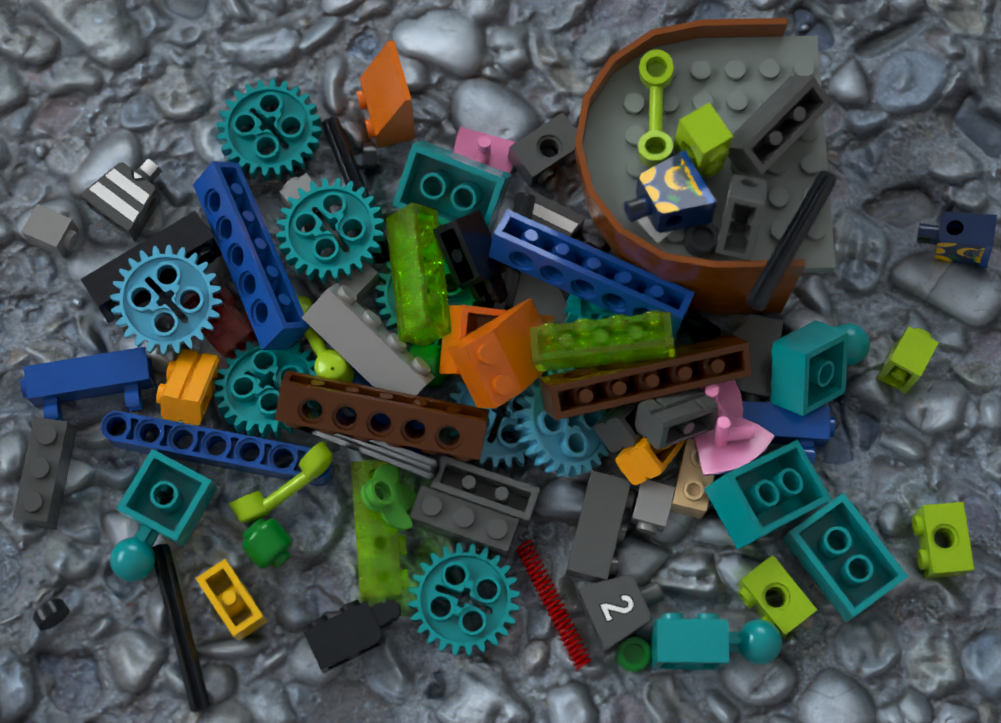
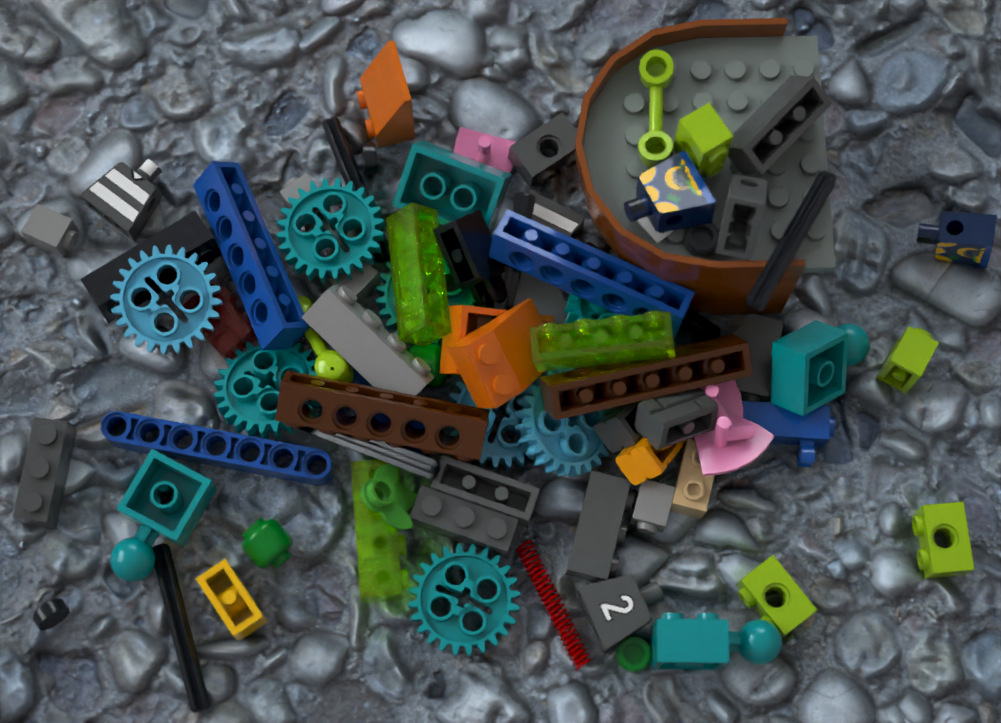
blue brick [20,347,155,421] -> none
light orange brick [156,349,220,426] -> none
teal gear [216,78,322,181] -> none
lime piece [228,441,333,523] -> none
black hinge [303,598,401,673] -> none
teal brick [704,440,832,550] -> none
teal brick [782,492,909,623] -> none

